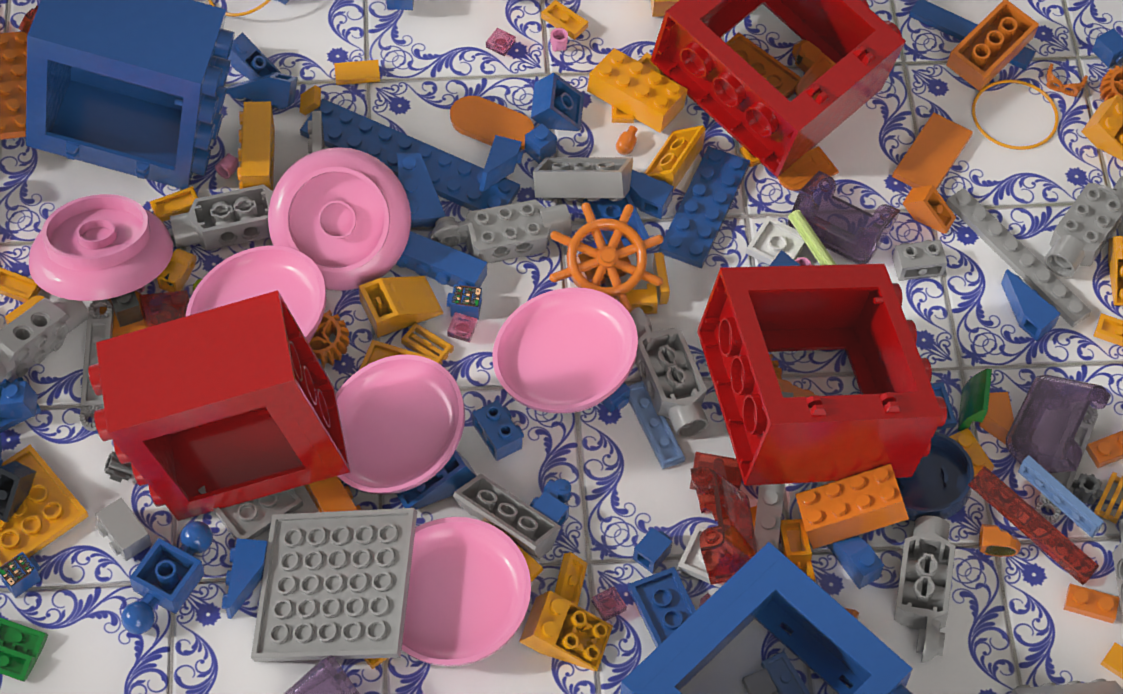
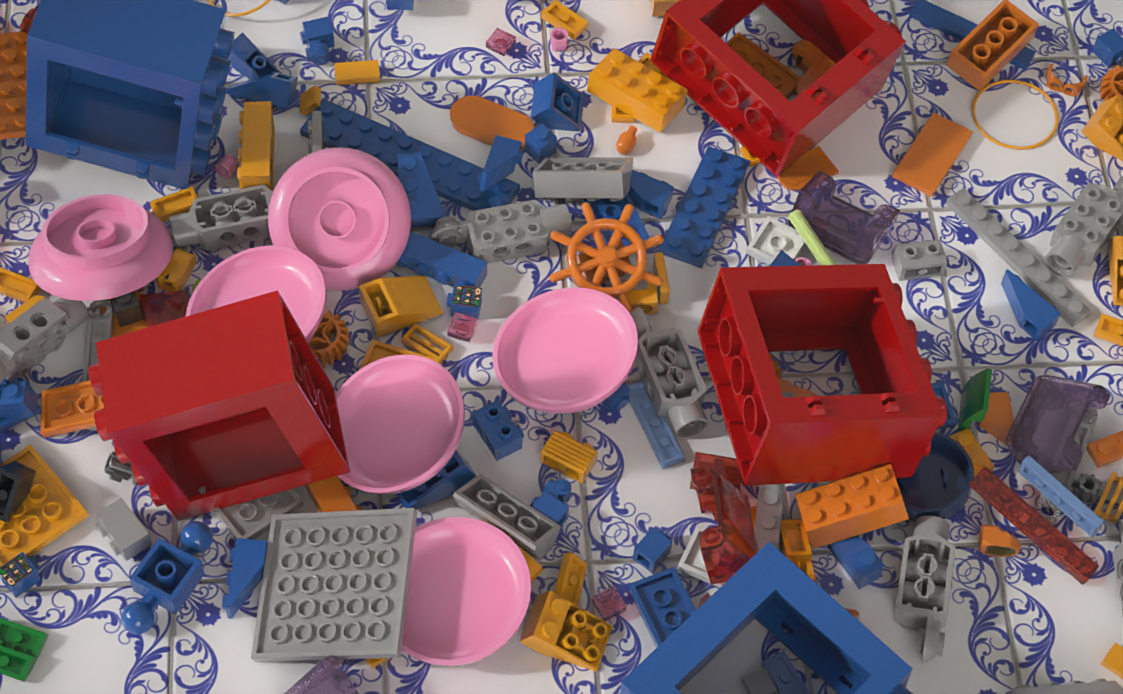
light orange slope [644,125,706,191] -> none
orange slope [902,185,956,234] -> none
orange plate [1063,583,1120,623] -> none
none -> orange tile [40,380,104,438]
none -> blue brick [300,17,335,65]
none -> light orange brick [540,430,598,484]

